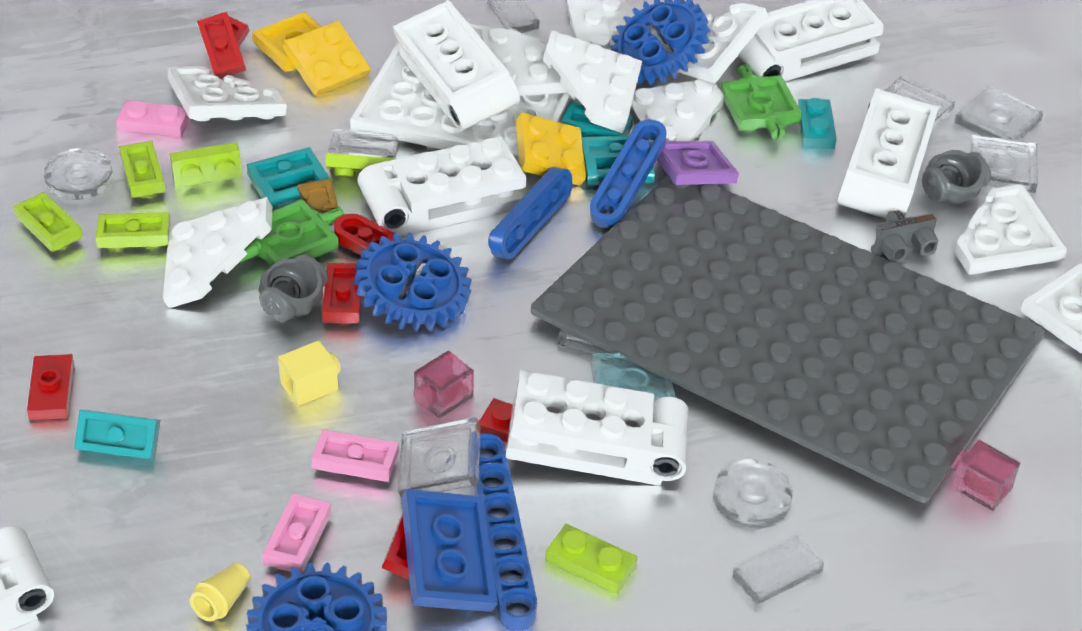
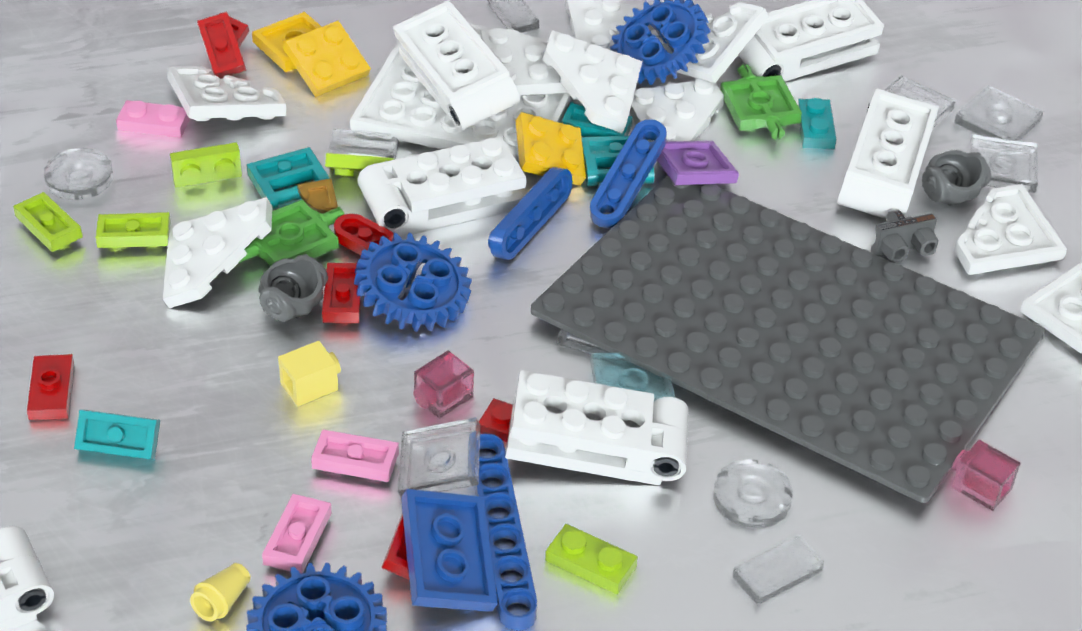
lime plate [119,141,166,198] -> none

